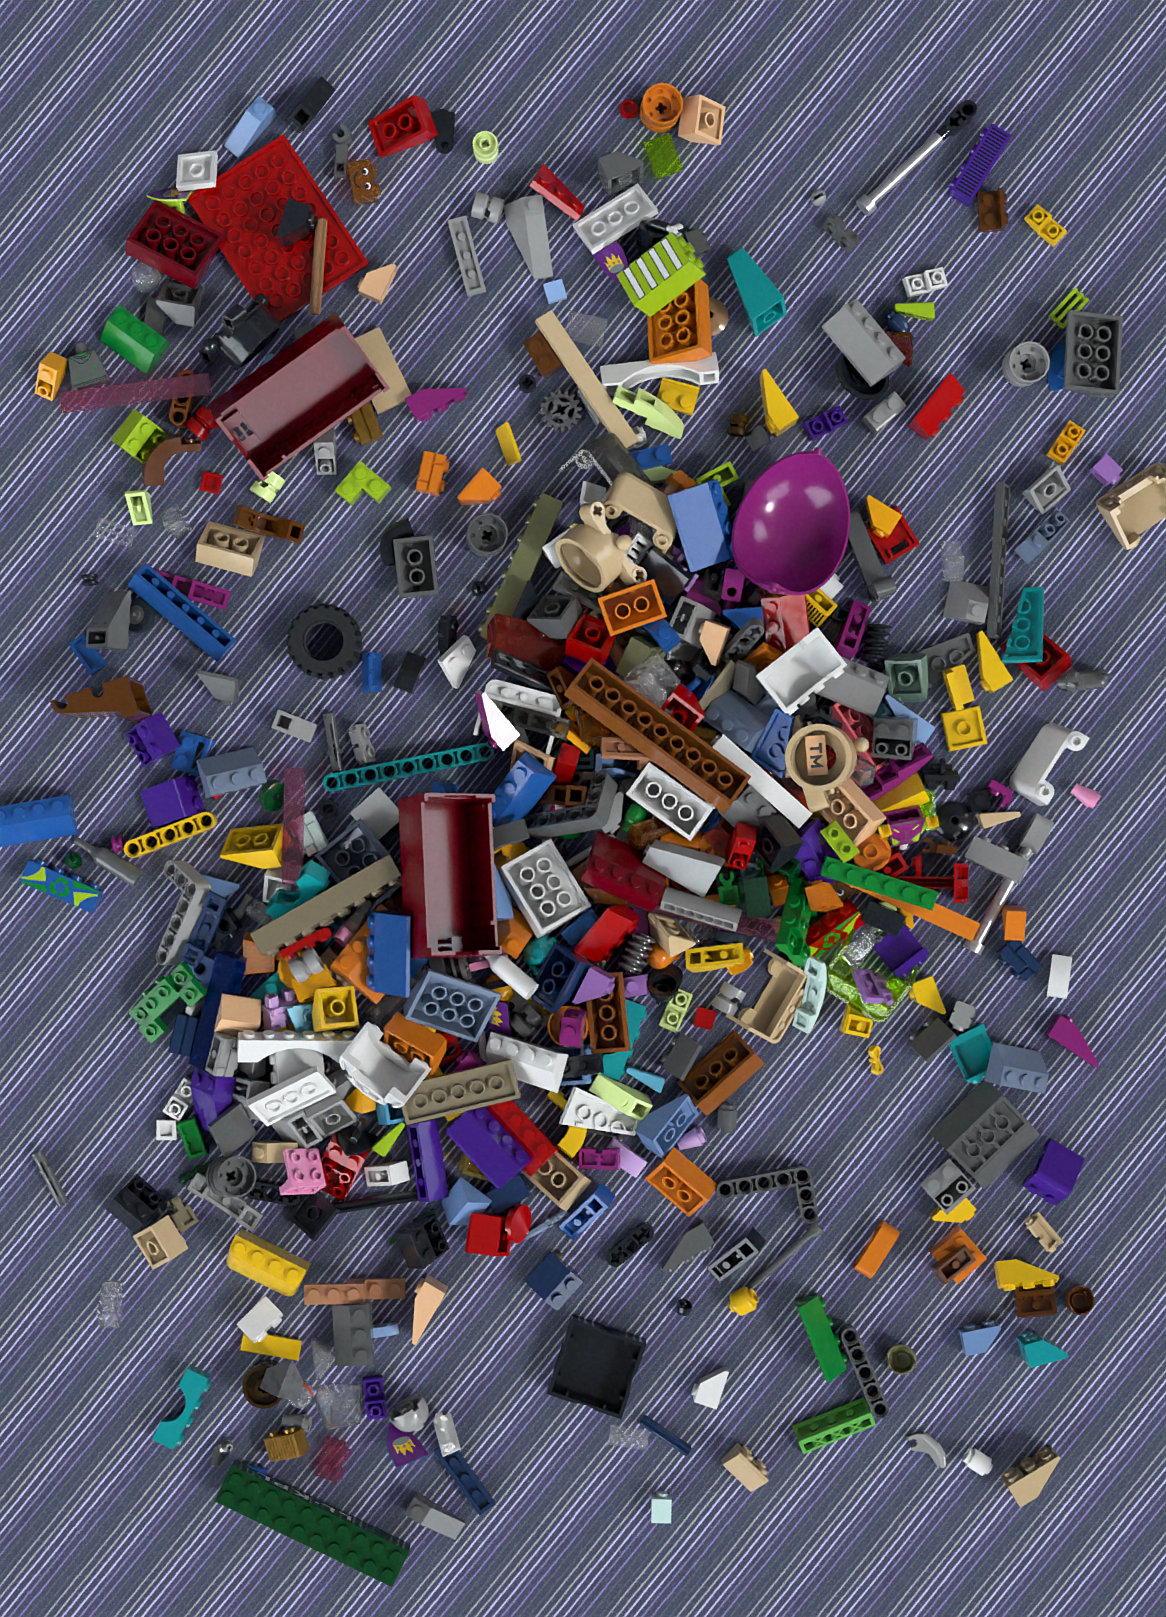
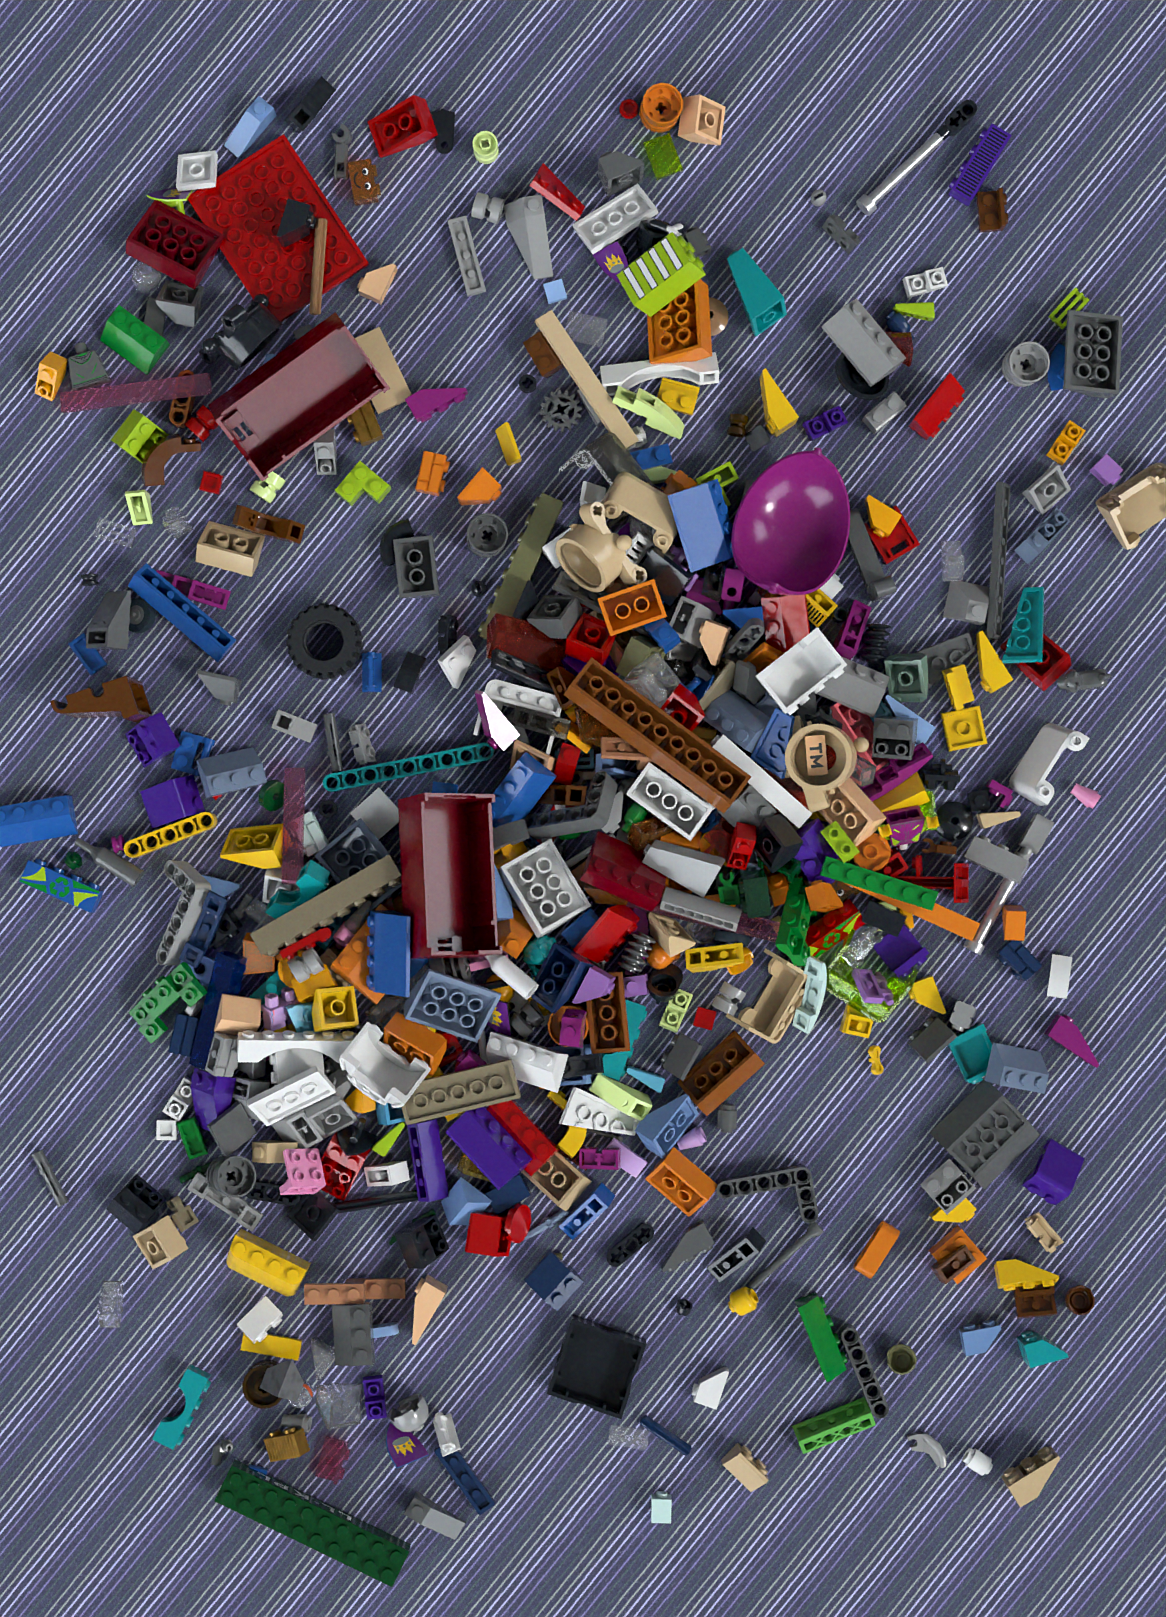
yellow slope [1024,204,1067,247] -> none

